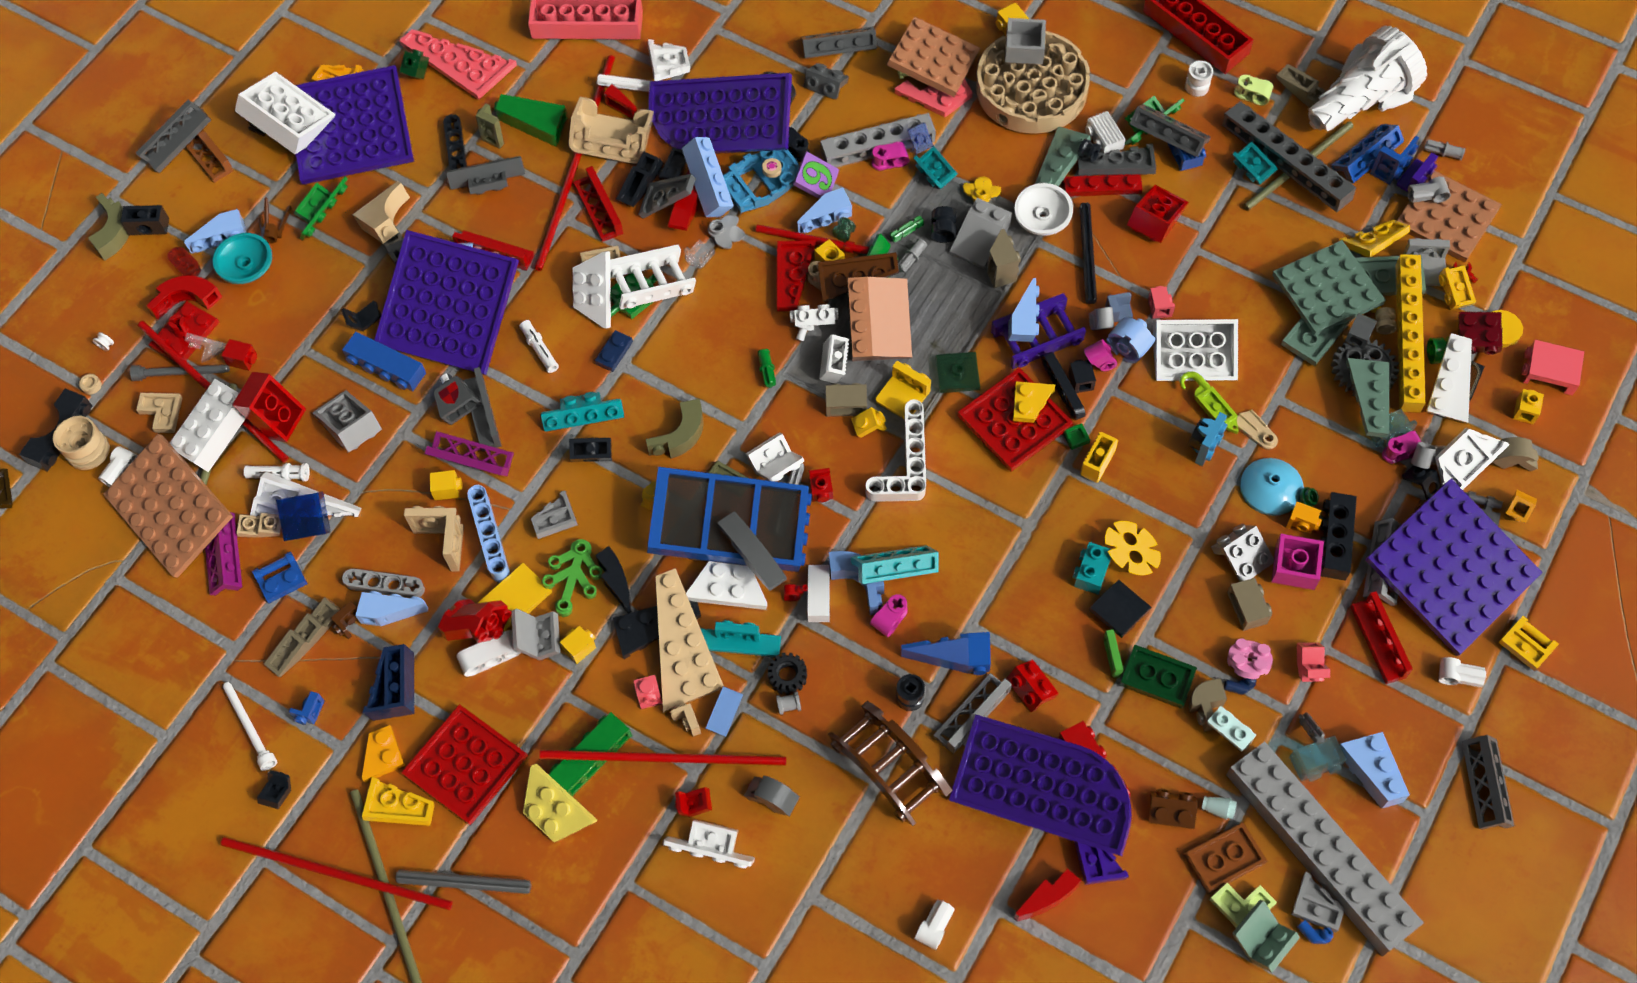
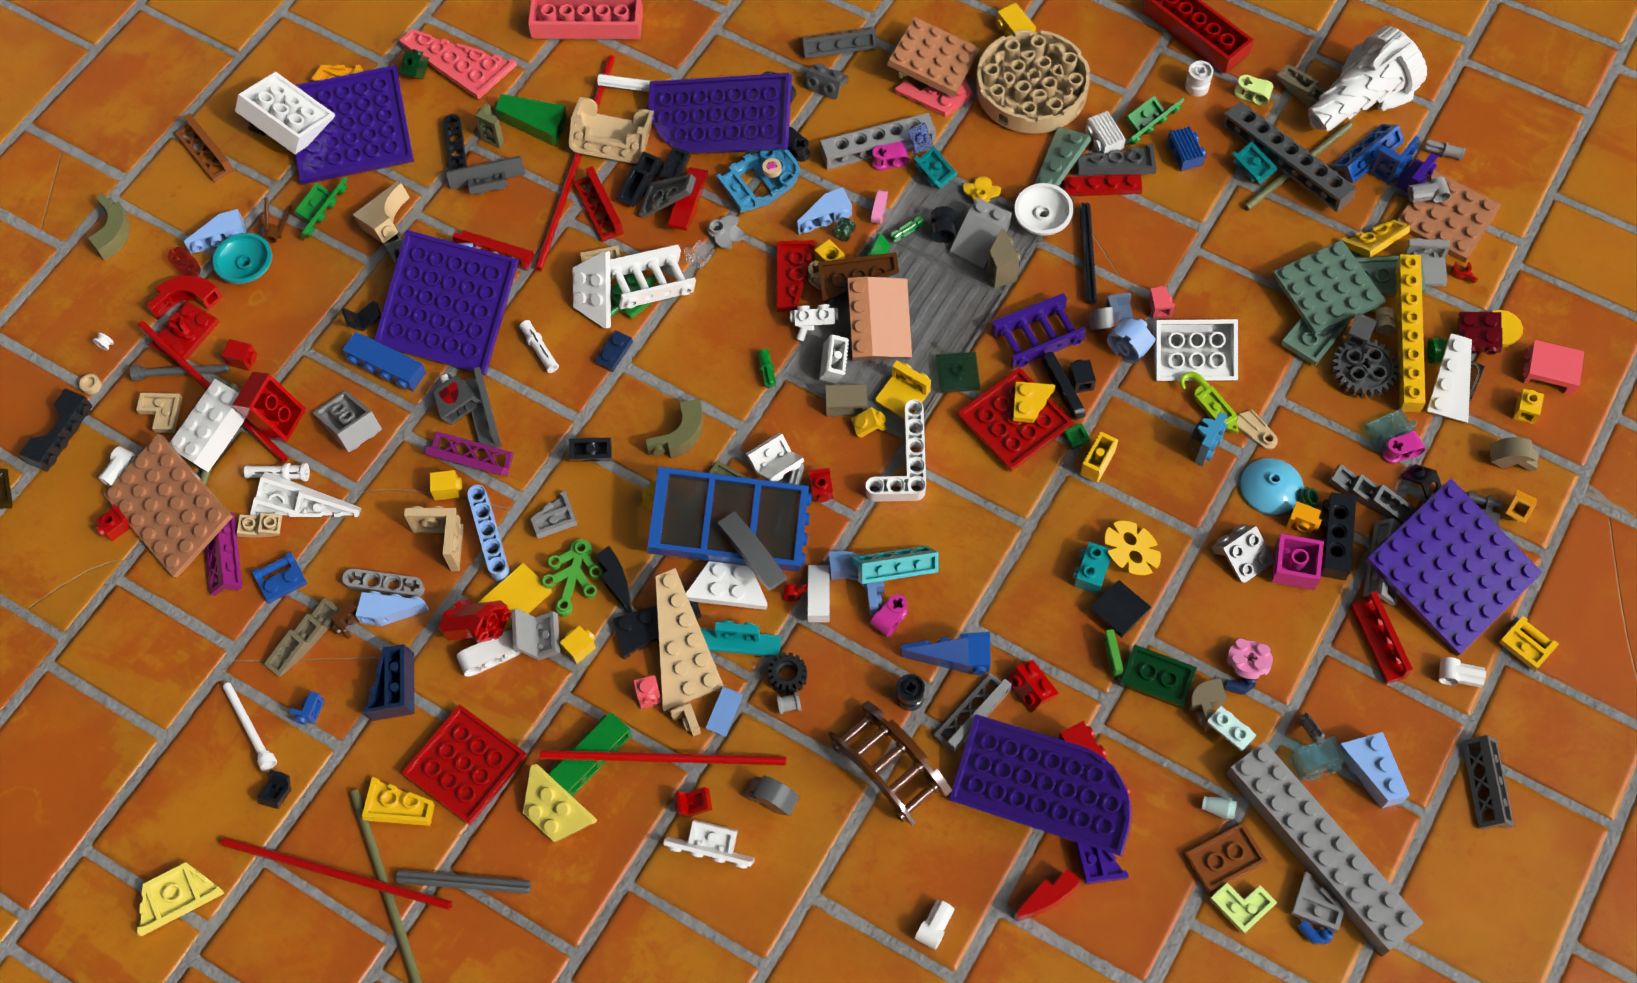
tan wheel [53,416,110,470] -> none
black brick [121,205,169,235] -> none
dark grey fence [136,99,211,173] -> none
clear slope [185,333,227,363] -> none
clear blue brick [276,491,331,541] -> none
light orange wing [362,725,405,783] -> none
teal bracket [541,392,624,431] -> none
red slope [604,84,637,120] -> none
white wing [648,39,690,81] -> none
light blue brick [682,137,734,217] -> none
red bar [756,224,870,254] -> none
medium lavender tile [793,152,839,199] -> none
light grey axle [898,239,927,273] -> none
light grey piece [1005,18,1046,64] -> none
light blue slope [1008,278,1039,342] -> none
black wheel [1078,139,1101,162] -> none
dark pink piece [1084,339,1118,371] -> none
red slope [1127,184,1189,243] -> none
dark grey fence [1130,104,1211,157] -> none
reddish brown bracket [1148,789,1198,829] -> none
dark tan brick [1227,578,1272,631] -> none
sand green bracket [1233,900,1300,973] -> none
coral brick [1297,642,1330,682] -> none
sand green wing [1346,358,1389,438] -> none
light grey piece [1411,442,1446,469] -> none
white wing [1435,428,1509,490] -> none
yellow bracket [1439,265,1476,310] -> none
none -> red brick [95,504,131,541]
none -> light yellow wing [137,862,225,936]
none -> bright pink beam [871,190,888,224]
none -> dark grey slope [1328,464,1416,524]

